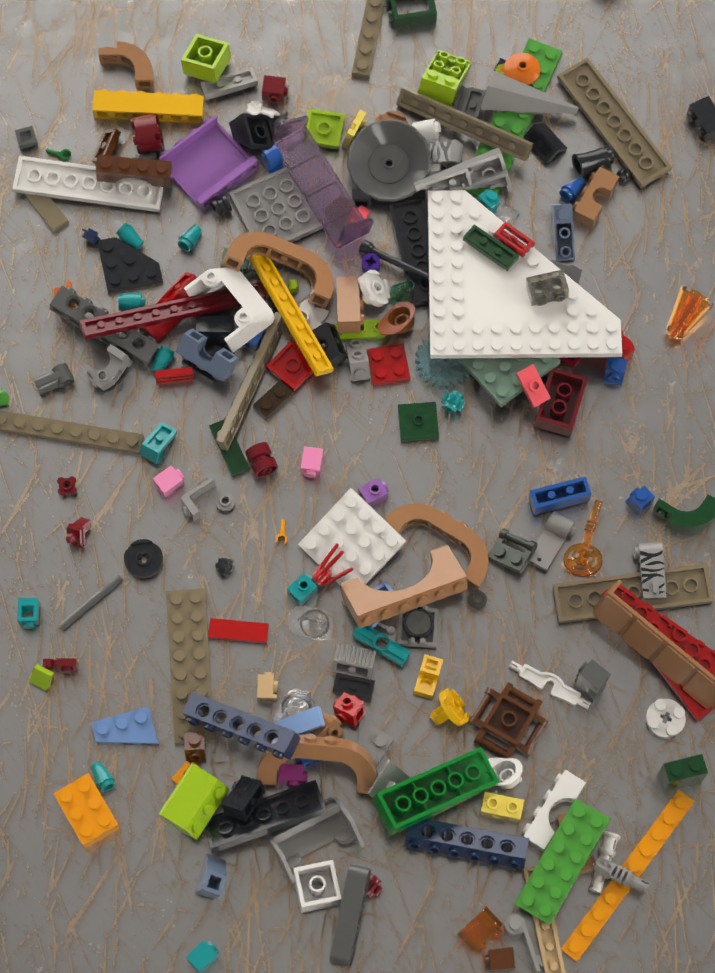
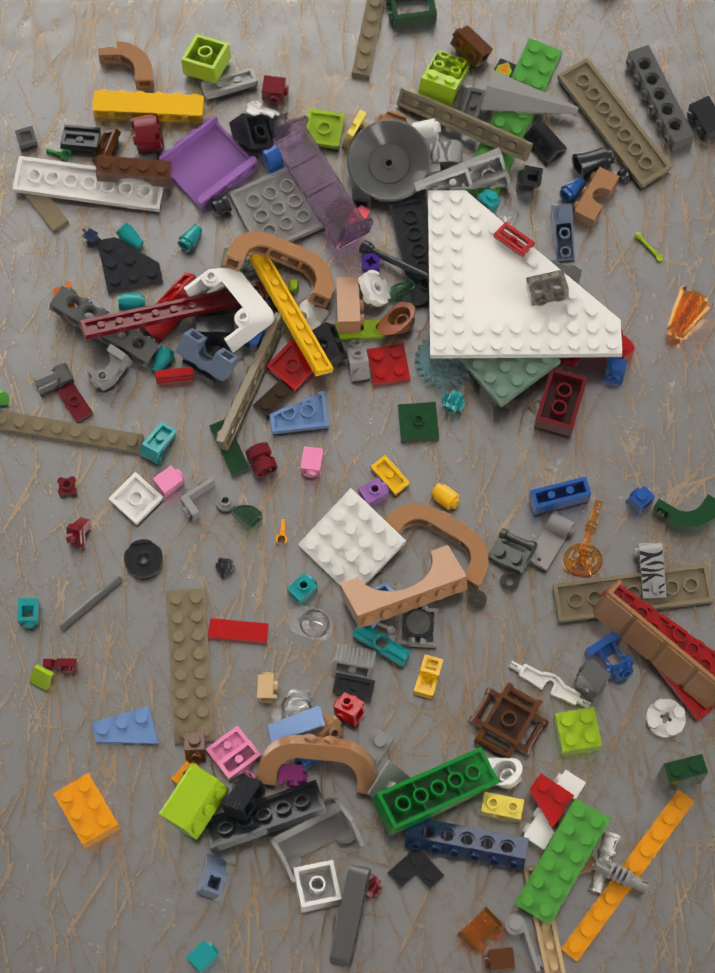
teal cone [91,761,115,792] -> none
dark blue brick [182,692,301,760] -> none
red plant [311,543,353,587] -> none
yellow tile [430,688,469,726] -> none
dark green tile [463,224,519,271] -> none
orange dish [504,53,540,85] -> none
coral plate [515,364,551,407] -> none
none -> dark red plate [56,382,93,423]
none -> black plate [60,125,101,152]
none -> white plate [108,472,163,526]
none -> bright pink plate [206,725,261,782]
none -> clear green brick [232,505,263,532]
none -> medium blue wing [270,390,329,435]
none -> yellow plate [370,455,410,496]
none -> black plate [387,849,445,890]
none -> yellow brick [431,483,460,510]
none -> reddish brown brick [450,25,493,67]
none -> clear smoke plate [500,572,519,591]
none -> black brick [516,165,543,189]
none -> red wing [529,773,574,828]
none -> lime brick [553,707,602,757]
none -> blue tile [584,632,634,682]
none -> dark grey brick [626,45,694,151]
none -> lime hinge [635,232,663,262]

